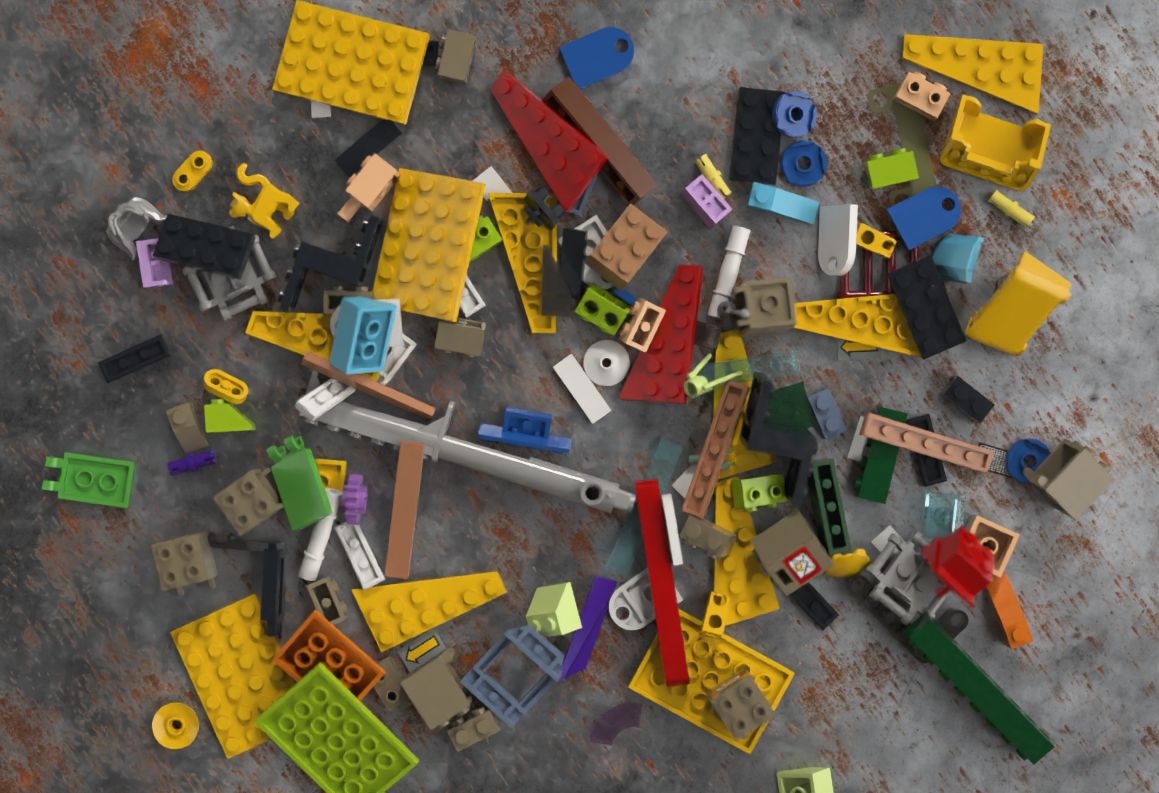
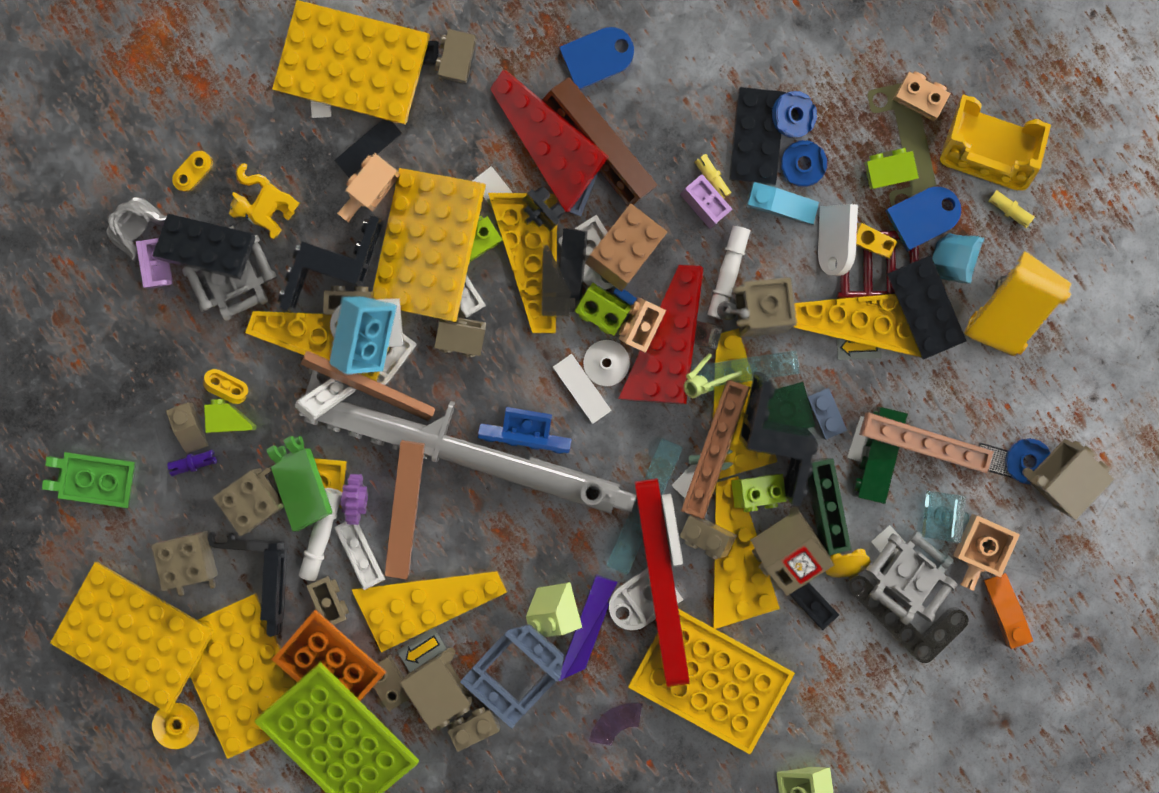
black tile [98,334,172,384] -> none
yellow leg [699,591,729,639] -> none
dark tan container [707,668,776,741] -> none
yellow wing [901,34,1043,115] -> none
black tile [906,414,947,487] -> none
dark green brick [906,611,1055,765] -> none
red piece [921,526,994,608] -> none
black brick [939,376,995,423] -> none
none -> yellow plate [50,562,215,713]

